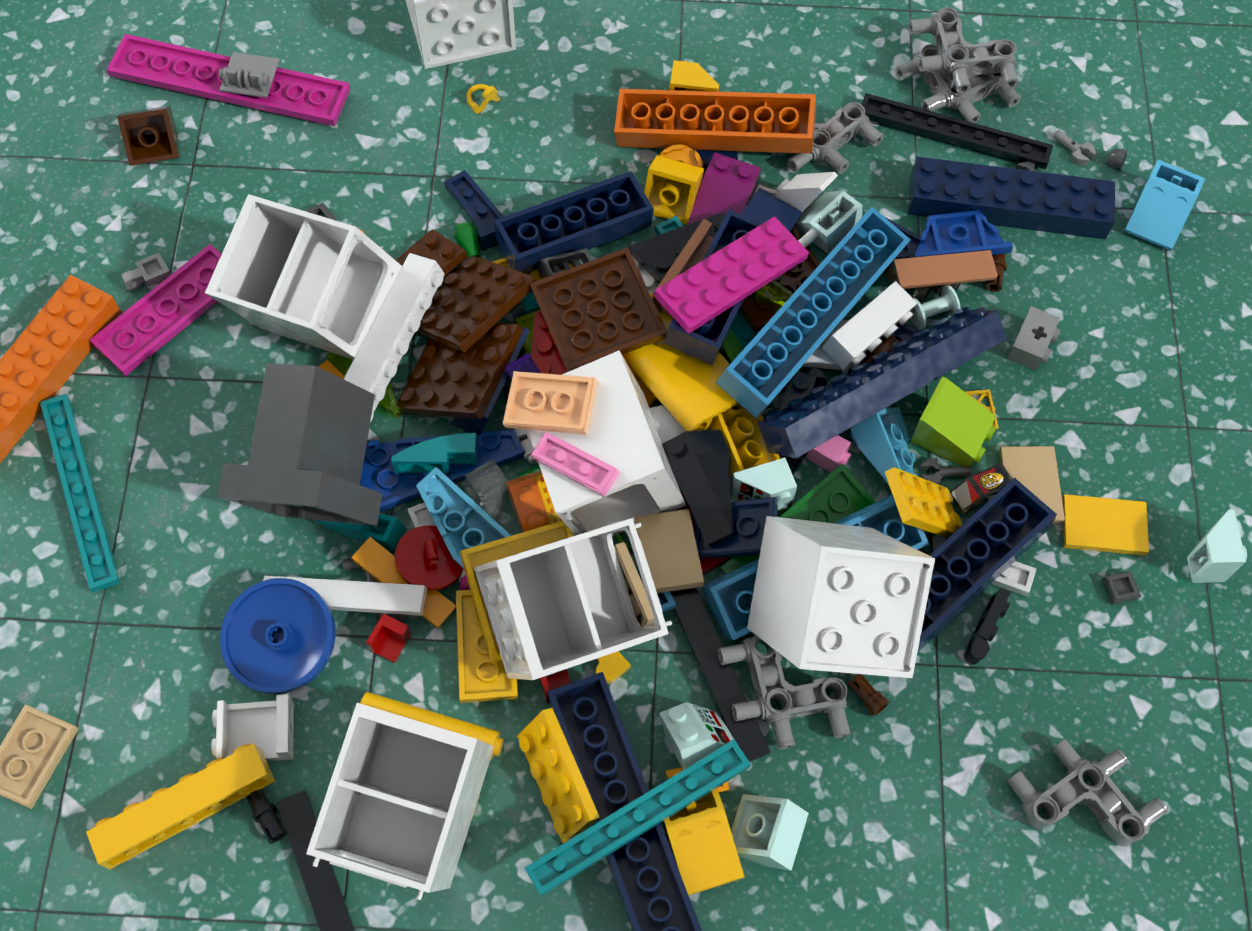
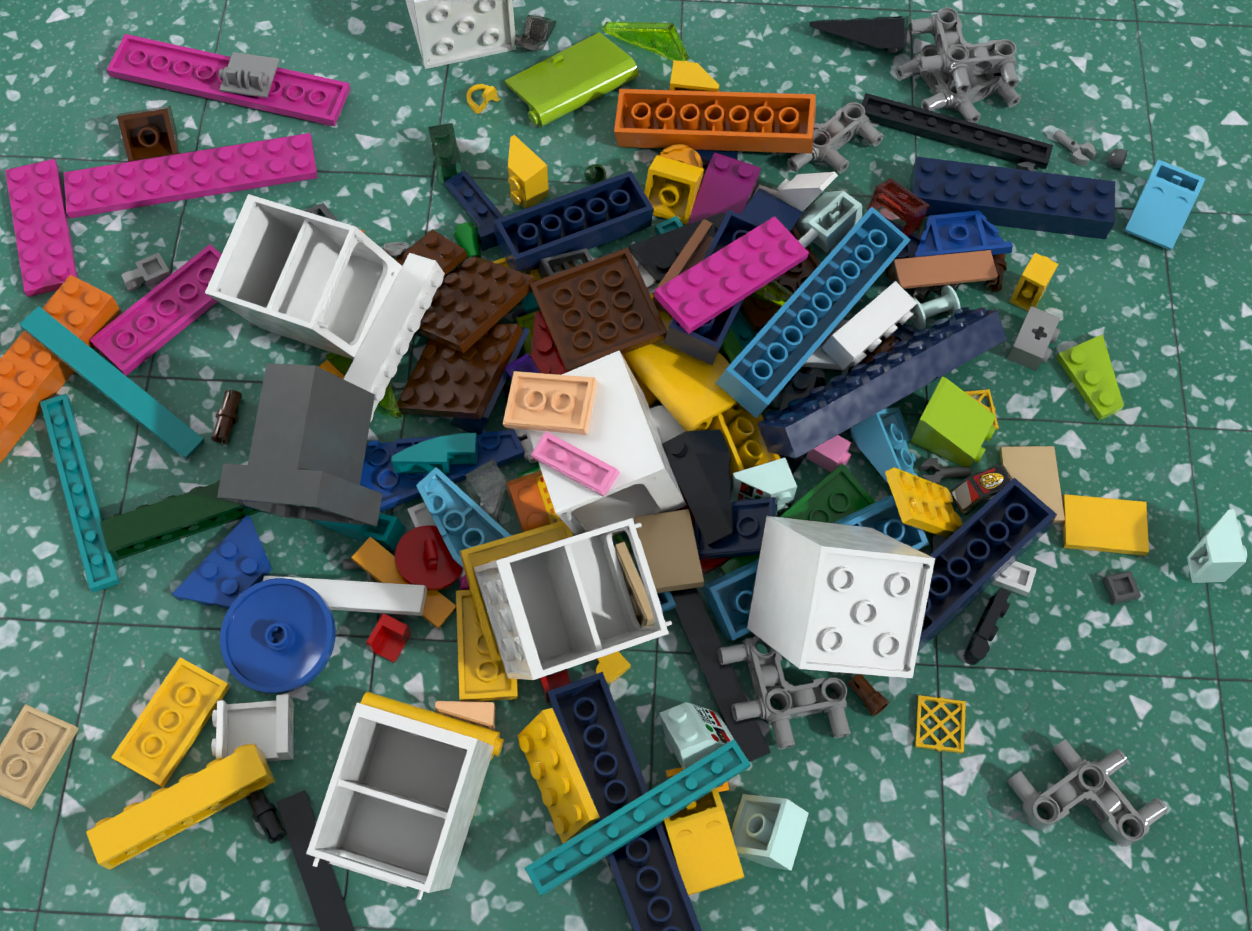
none -> dark pink plate [5,159,78,297]
none -> teal tile [19,306,204,461]
none -> dark pink plate [64,133,318,218]
none -> dark green brick [100,480,262,561]
none -> yellow plate [111,657,230,788]
none -> blue wing [172,515,272,609]
none -> reddish brown pin [211,389,242,444]
none -> light grey piece [383,242,410,258]
none -> clear green brick [428,123,462,184]
none -> light nougat slope [435,701,496,730]
none -> lime door [504,32,639,128]
none -> yellow slope [508,135,549,209]
none -> clear smoke slope [514,14,556,51]
none -> dark green hinge [584,164,606,184]
none -> clear neon green wing [603,22,689,61]
none -> black wedge [810,16,909,53]
none -> clear red panel [867,178,930,236]
none -> yellow window [915,695,966,754]
none -> yellow brick [1009,253,1058,311]
none -> lime wing [1056,334,1124,421]

